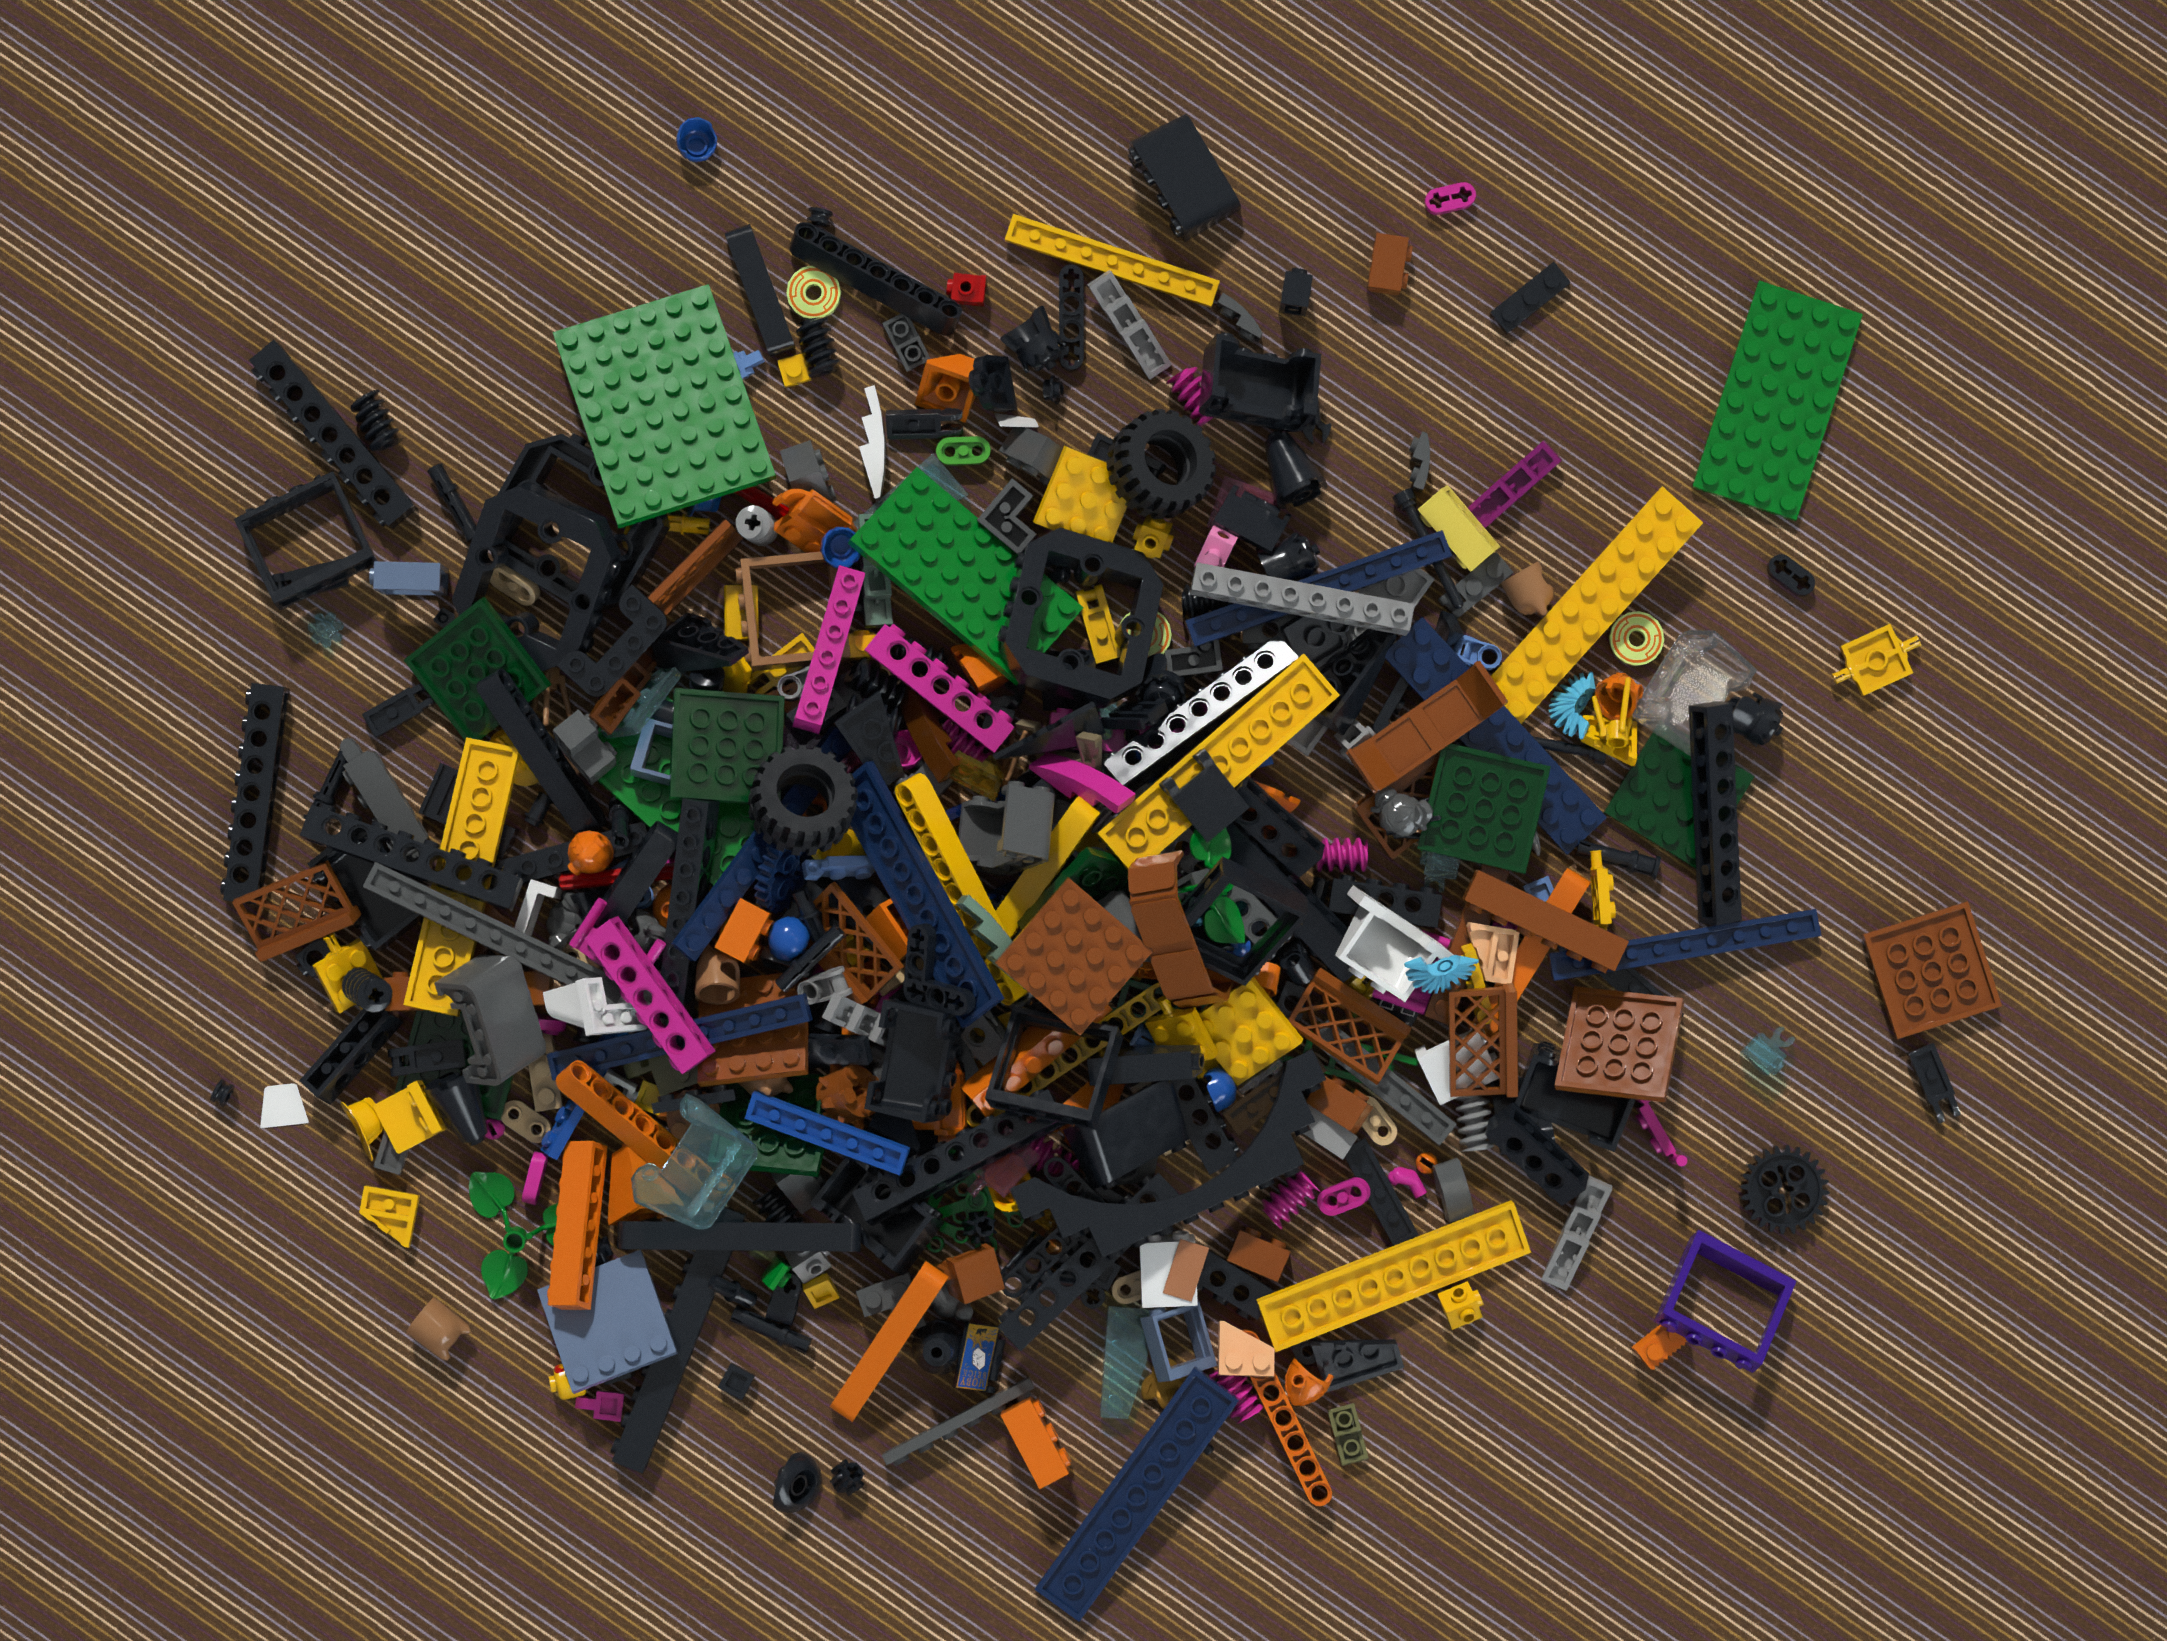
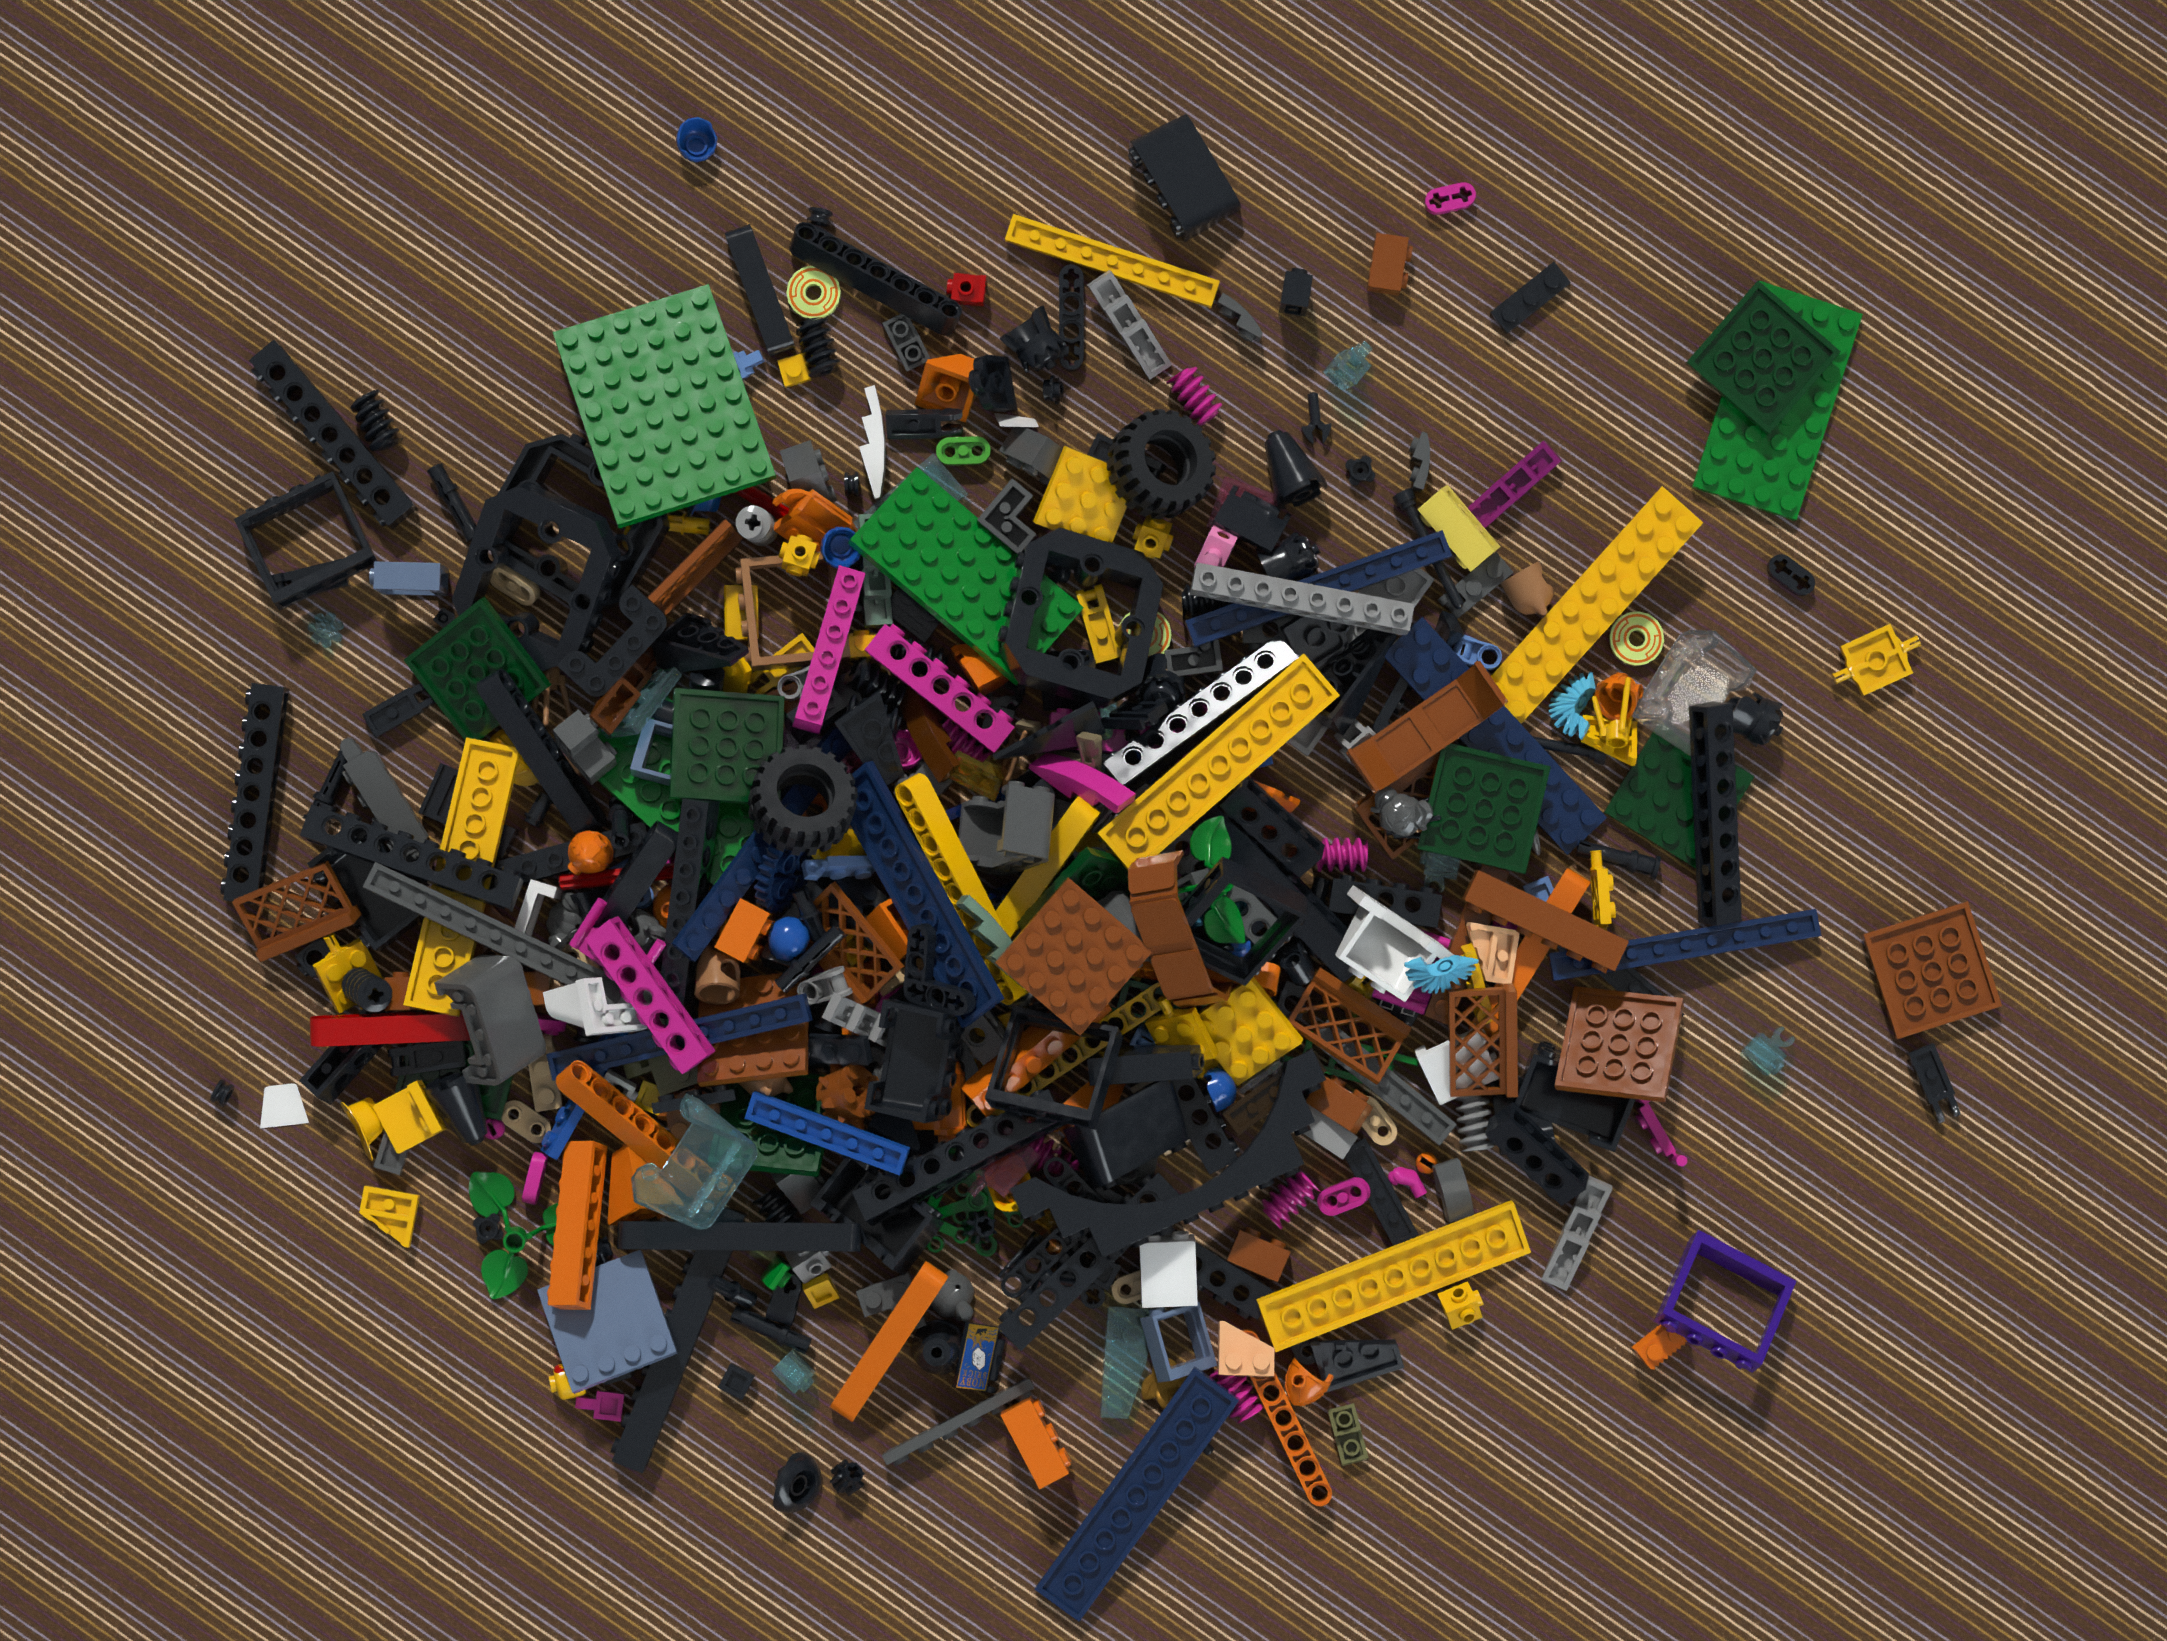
medium nougat piece [406,1297,471,1361] -> none
dark orange plate [934,1243,1005,1304] -> none
black flag [1158,749,1250,843] -> none
nougat sticker [1163,1239,1209,1302] -> none
black windscreen [1199,333,1321,432] -> none
black gear [1739,1145,1830,1234] -> none
none -> red beam [310,1011,471,1047]
none -> black plate [473,1213,504,1244]
none -> clear light blue brick [771,1349,816,1394]
none -> yellow brick [778,534,820,576]
none -> black bush [844,472,859,497]
none -> black plate [890,587,941,643]
none -> clear light blue brick [1323,341,1372,390]
none -> black plate [1345,455,1375,486]
none -> dark green plate [1685,281,1841,435]

